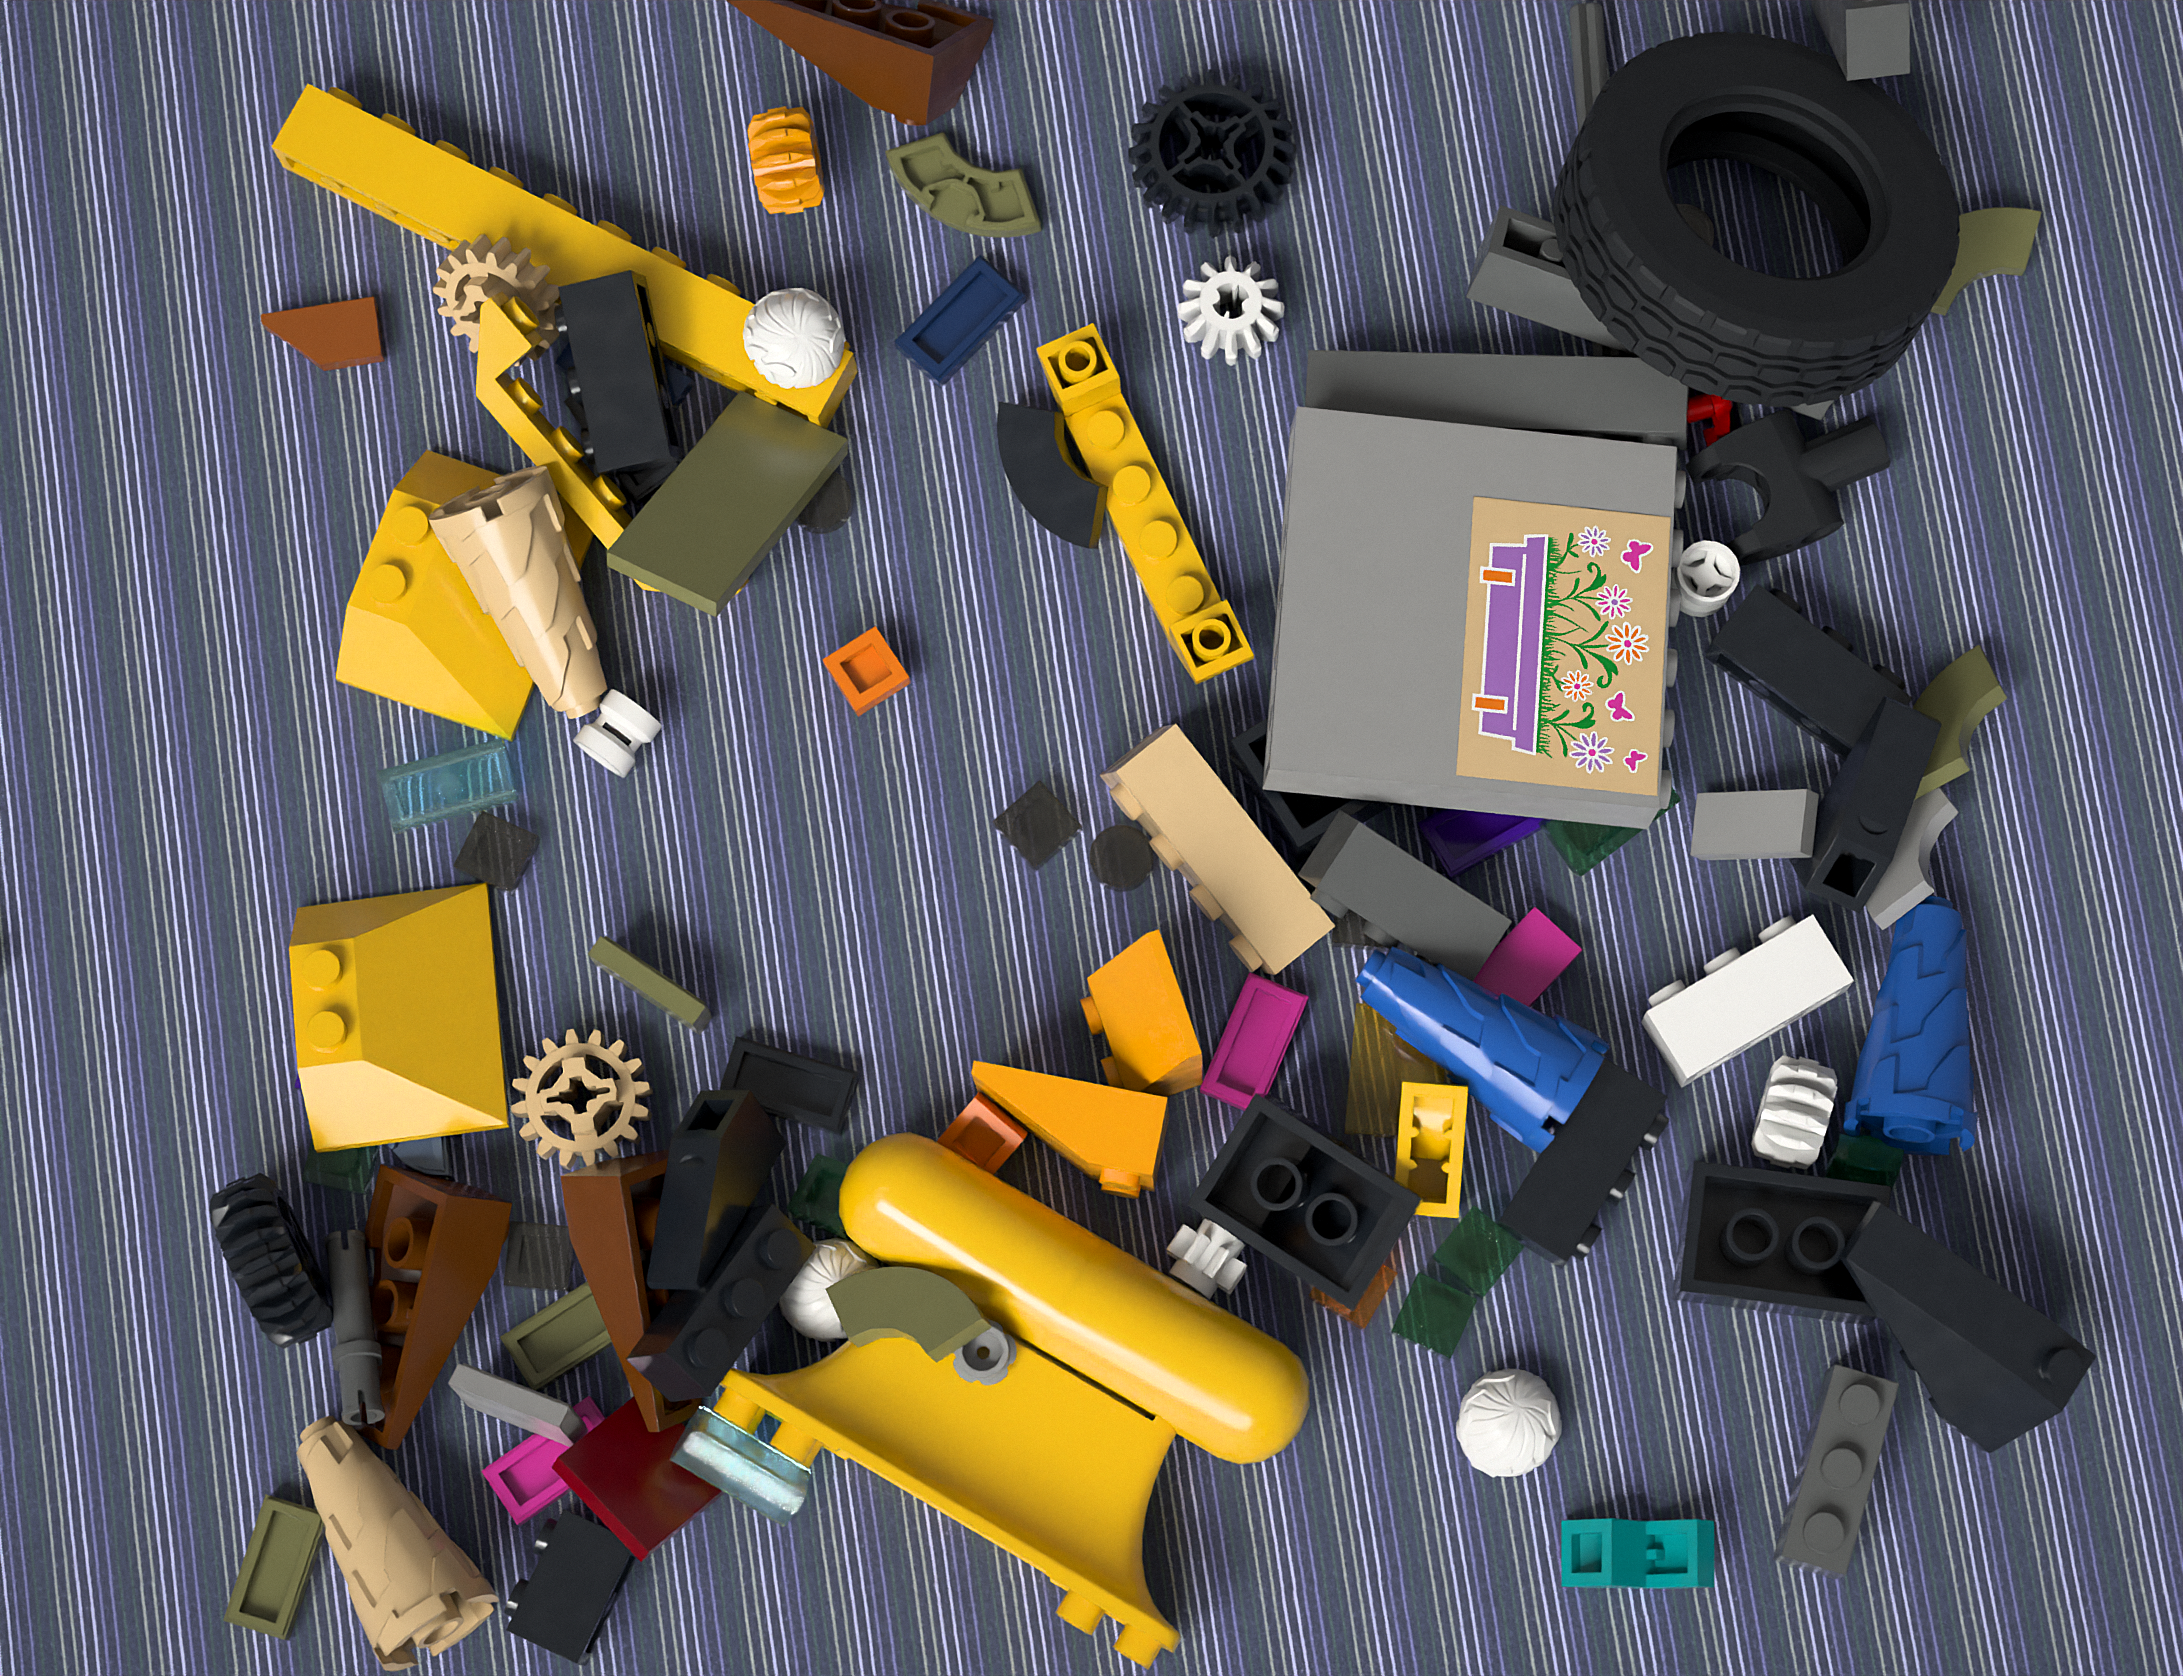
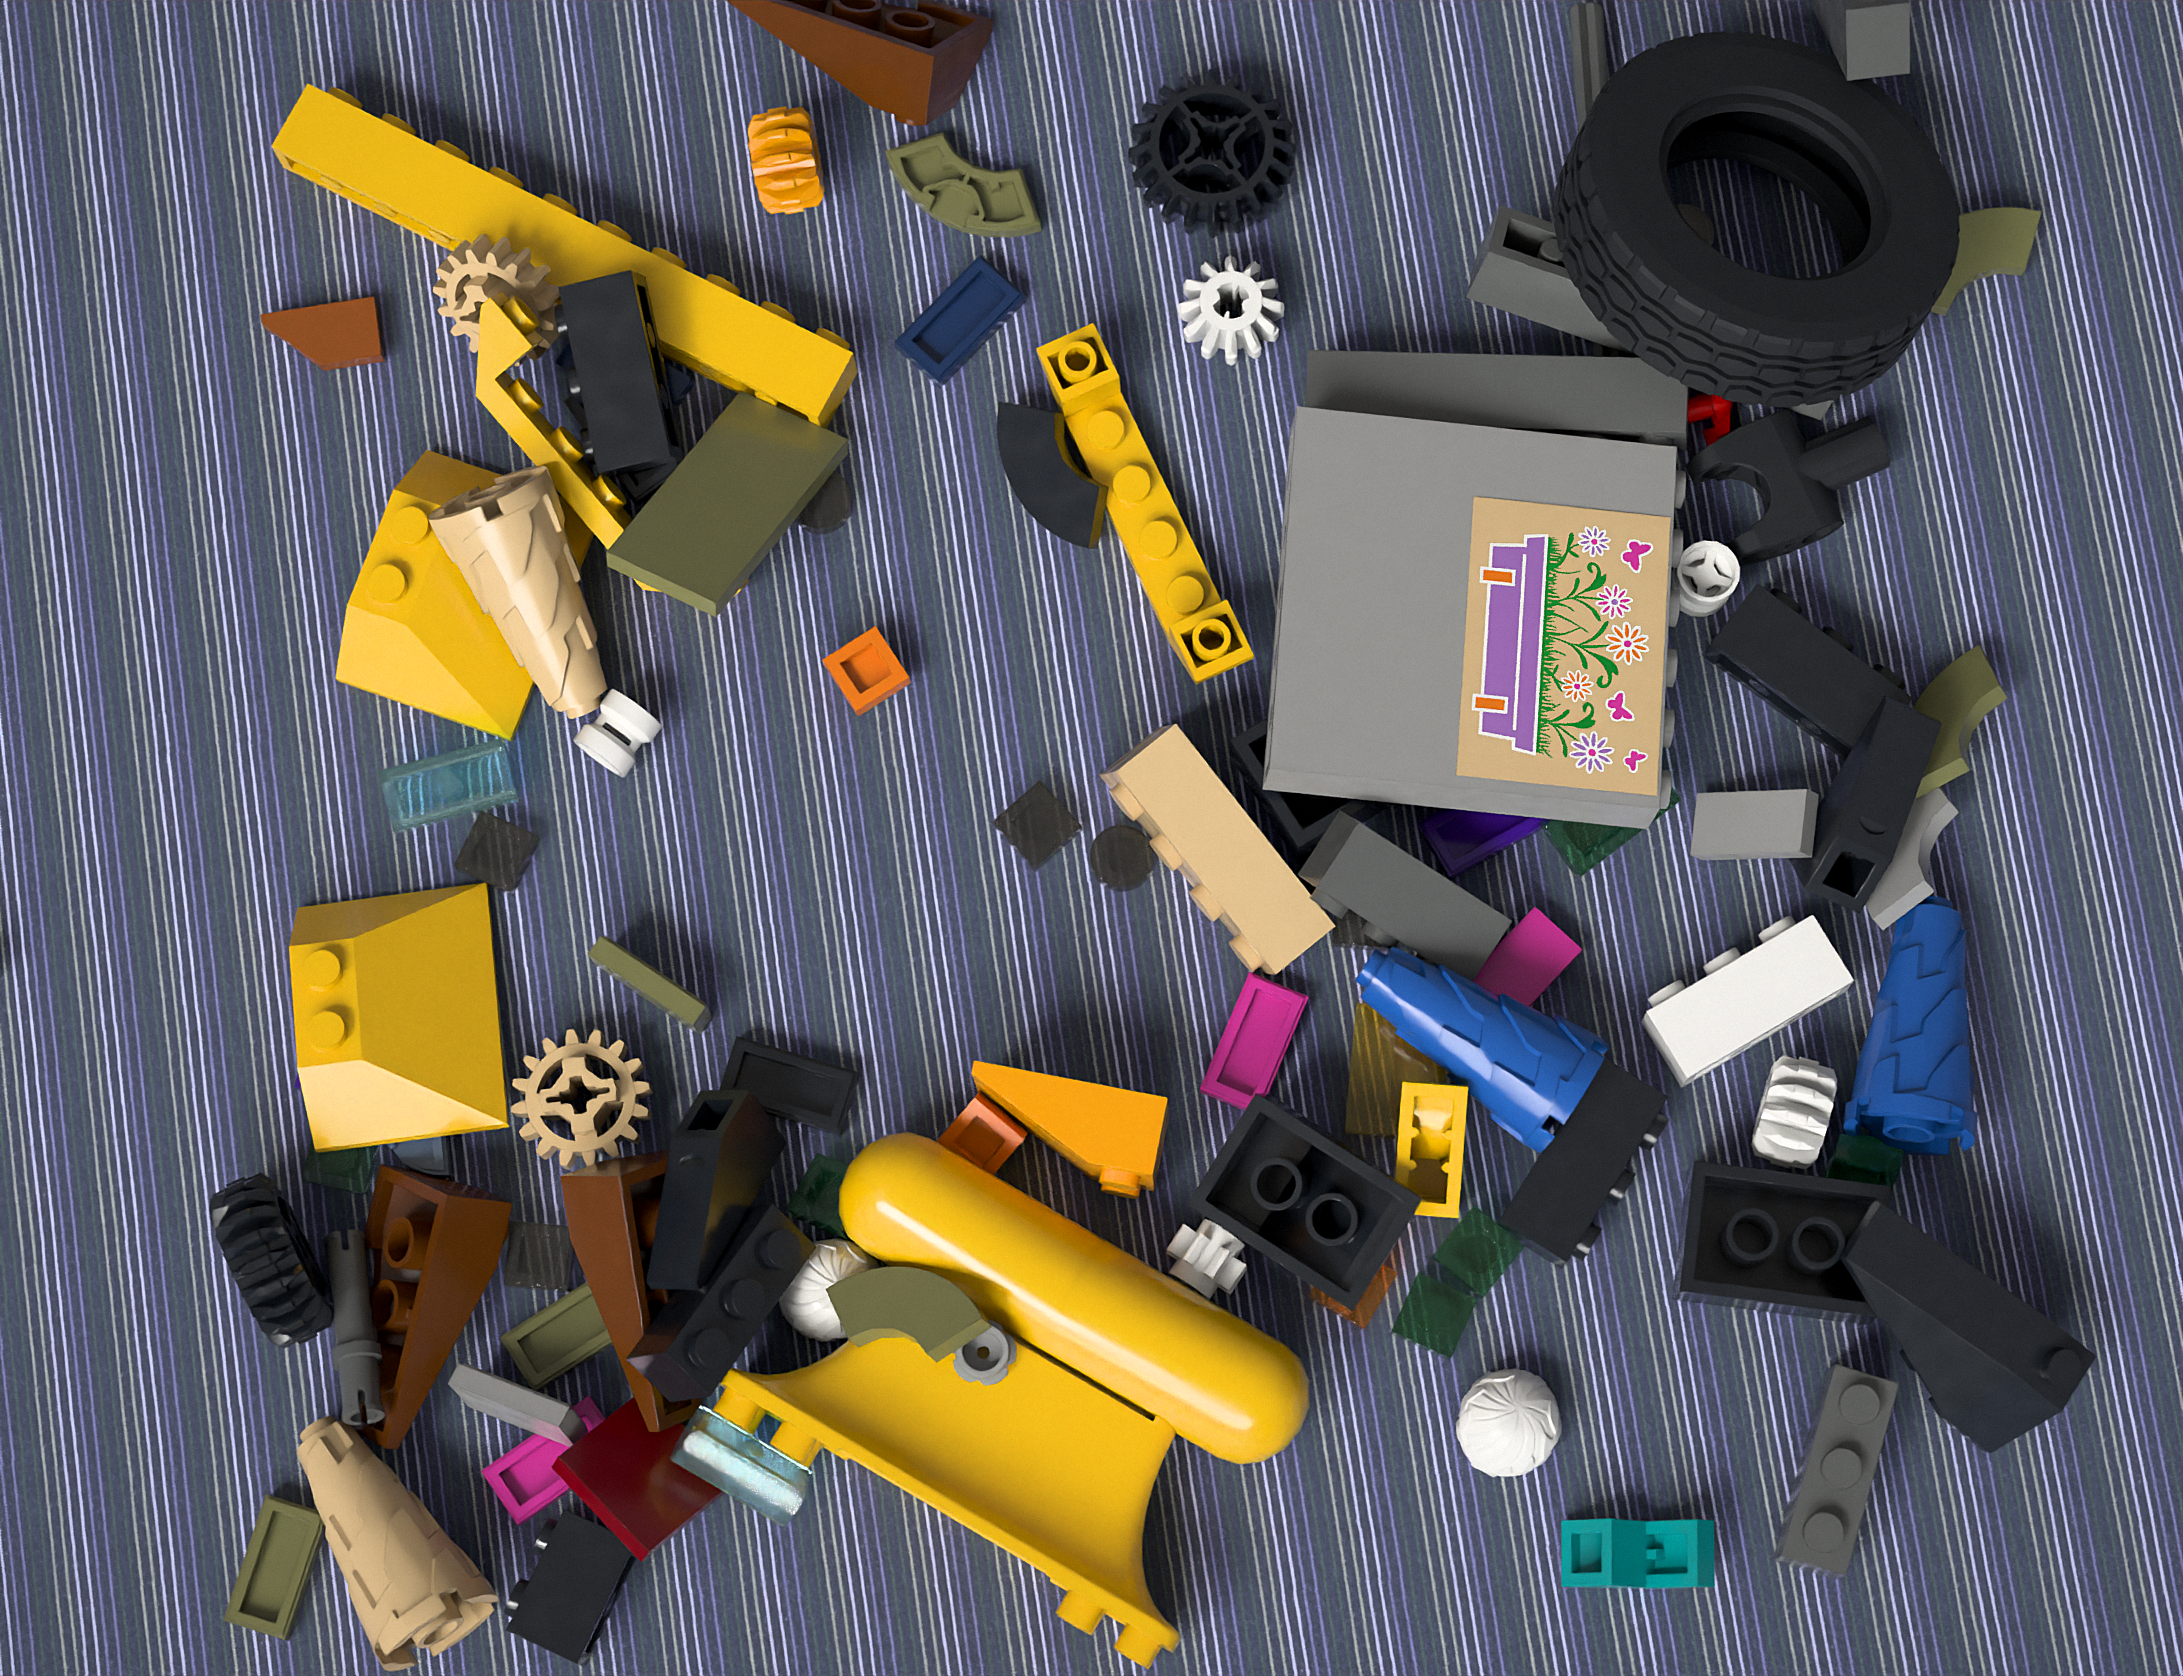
white hair [743,288,846,389] -> none
light orange slope [1080,929,1203,1097] -> none

